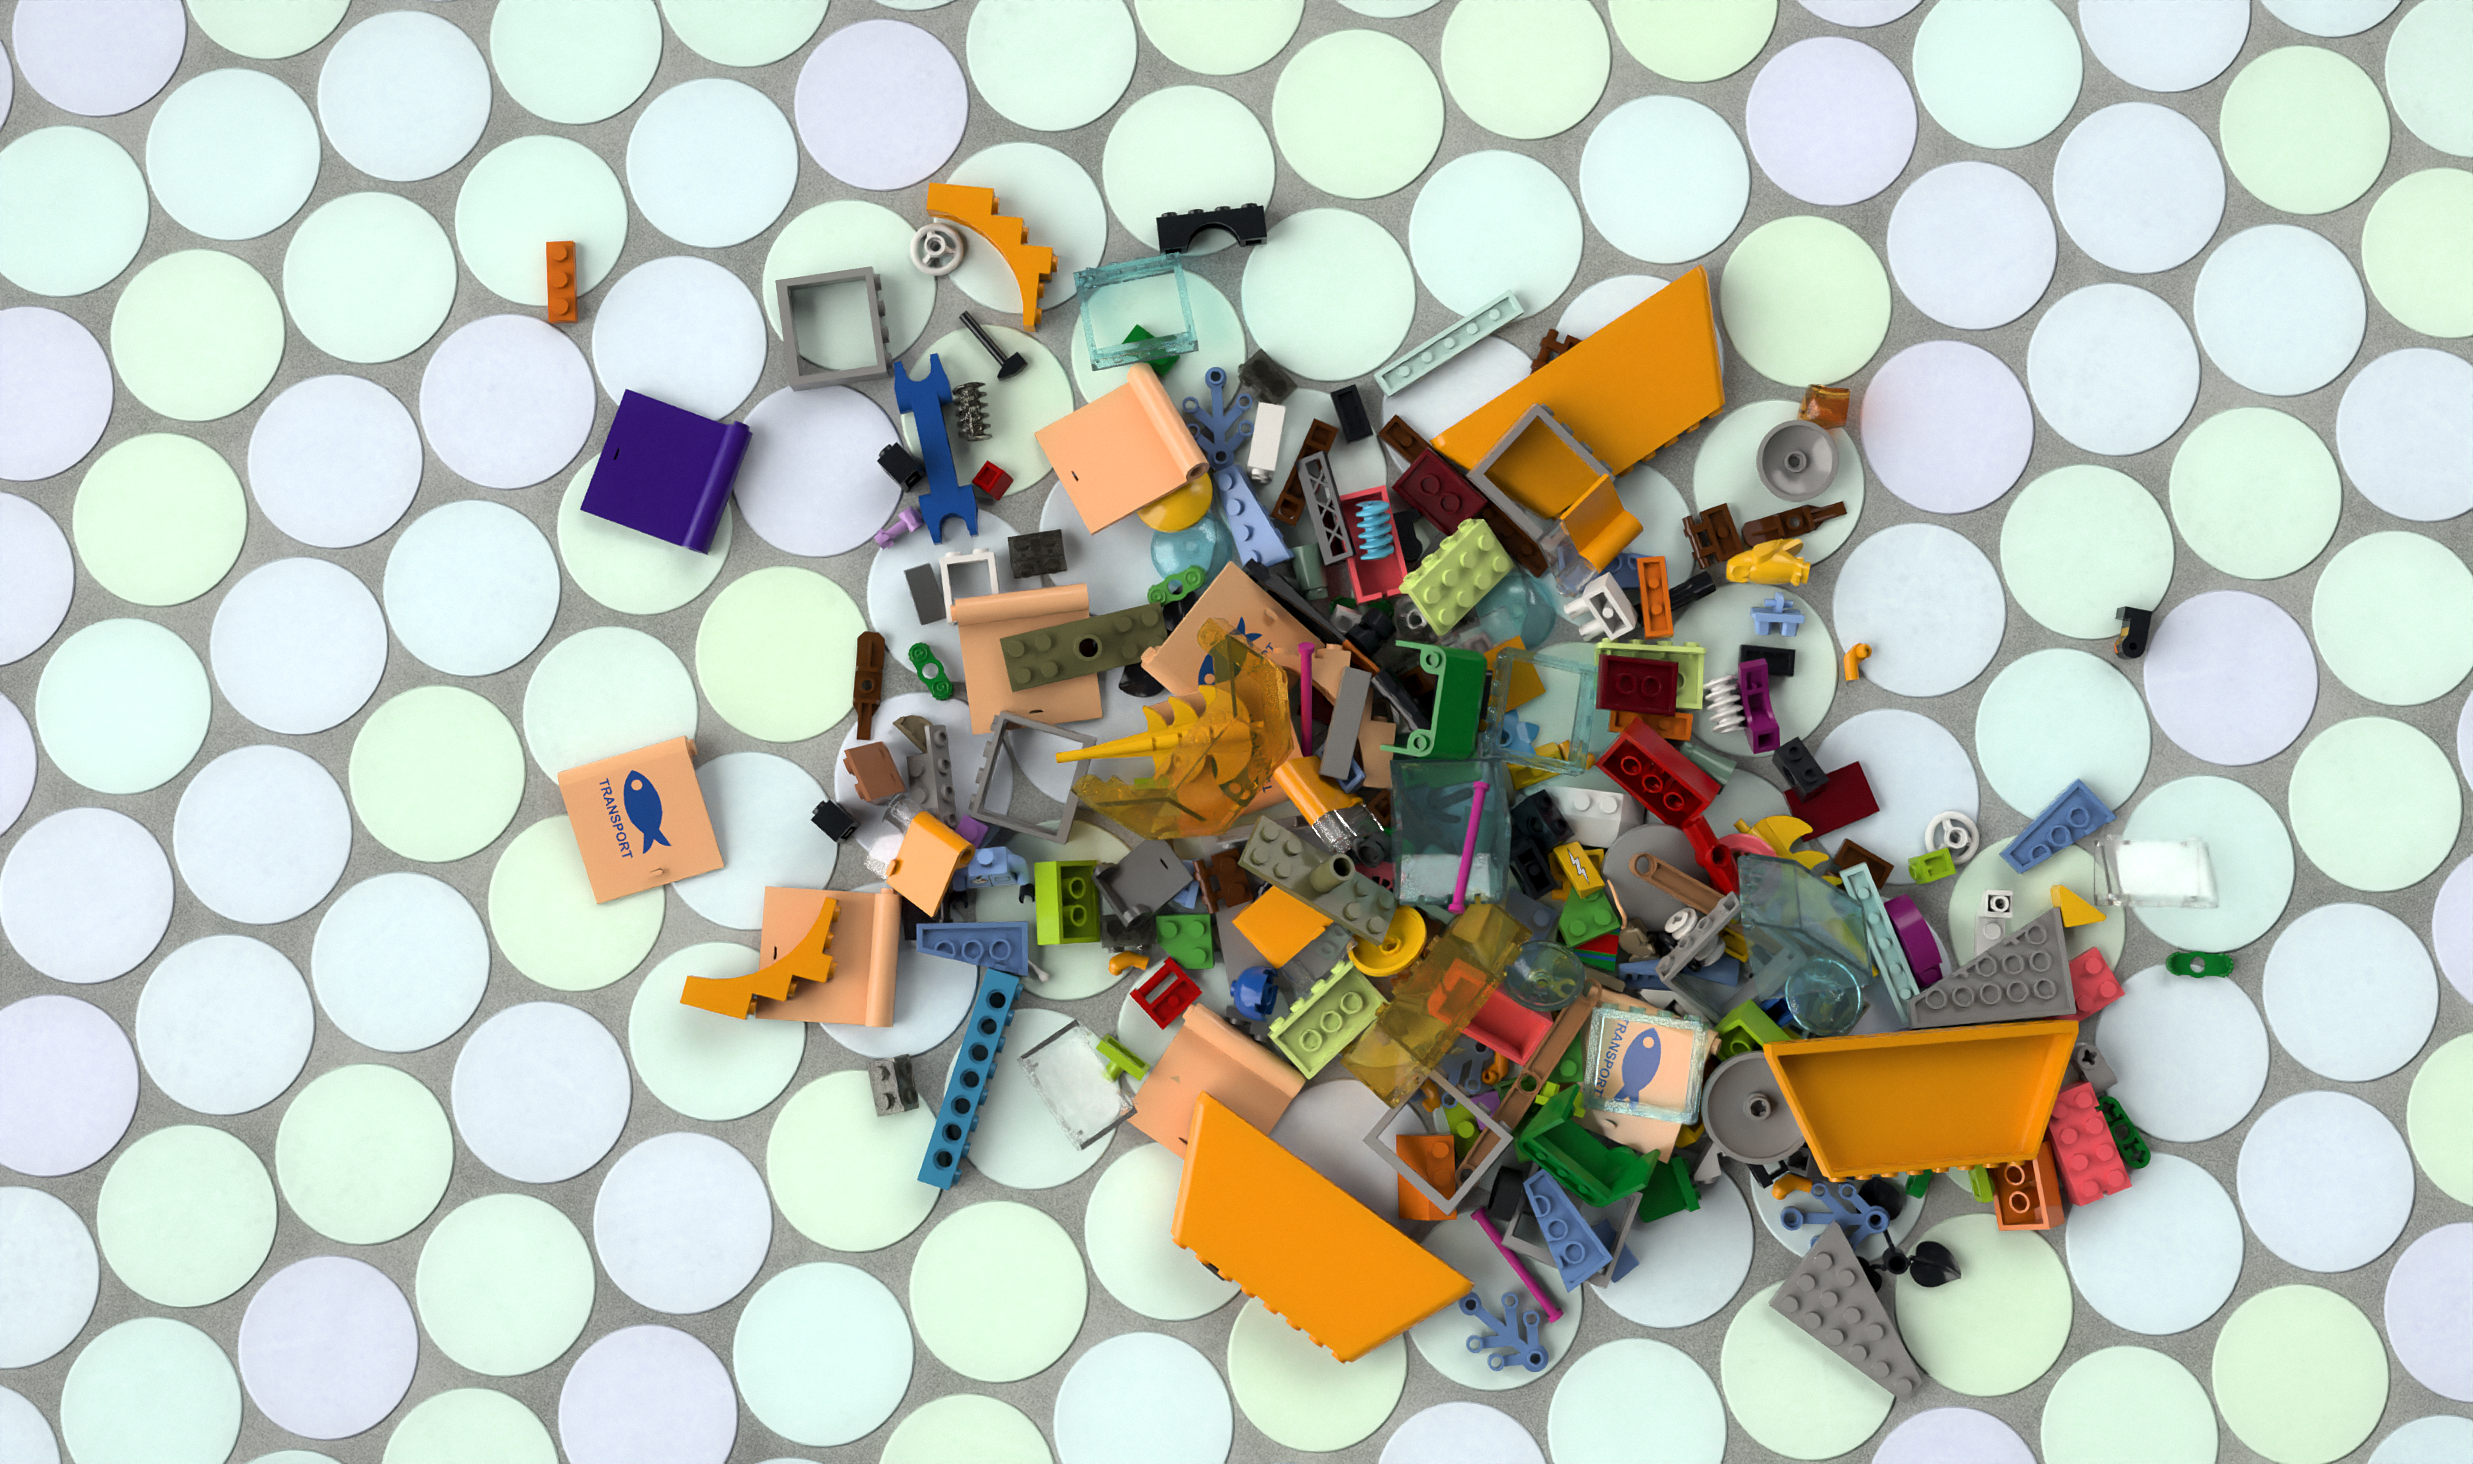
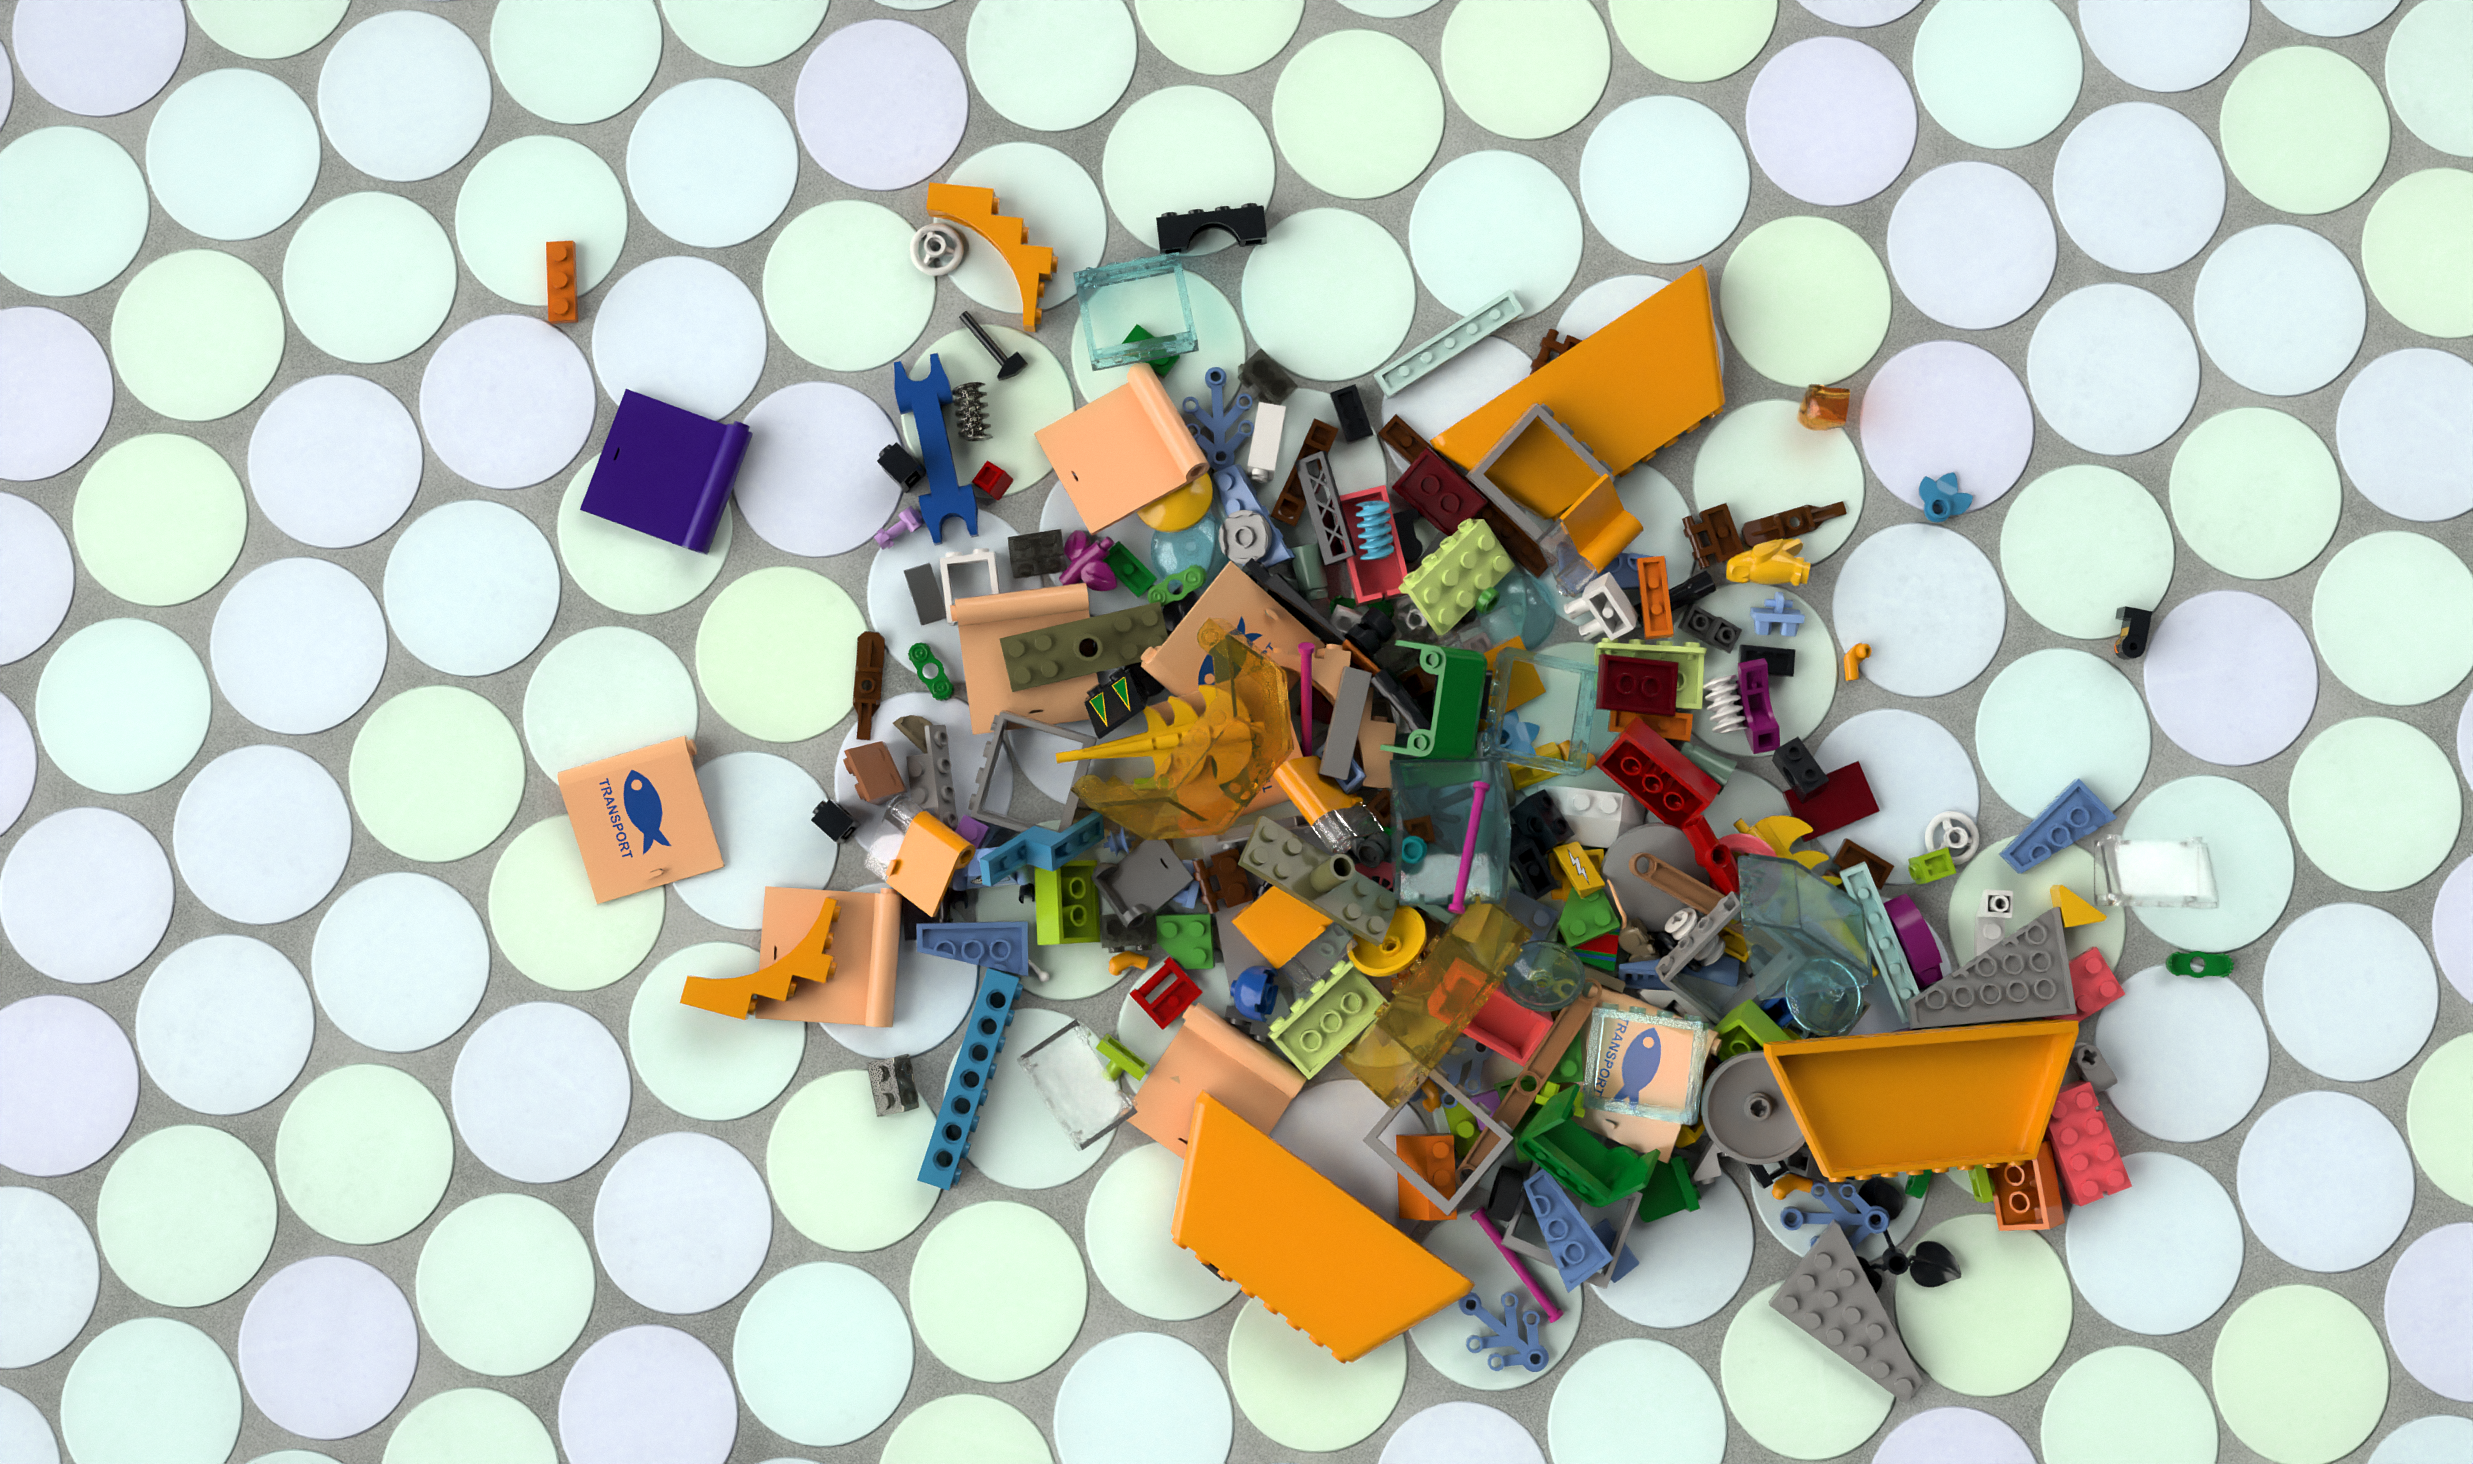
light grey window [775,266,893,392] -> none
light orange arm [1481,1051,1509,1086] -> none
light grey dish [1756,420,1839,502] -> none
green beam [2095,1095,2151,1169] -> none
none -> dark azure bracket [980,812,1105,886]
none -> magenta plant [1059,530,1117,591]
none -> black slope [1084,667,1150,740]
none -> green plate [1103,541,1158,599]
none -> medium blue wheel [1103,827,1136,857]
none -> light grey tile [1219,510,1272,564]
none -> teal plate [1399,836,1427,864]
none -> reddish brown tile [1402,815,1436,843]
none -> bright green tile [1475,587,1500,615]
none -> dark grey slope [1678,604,1742,654]
none -> dark azure plate [1919,472,1973,523]

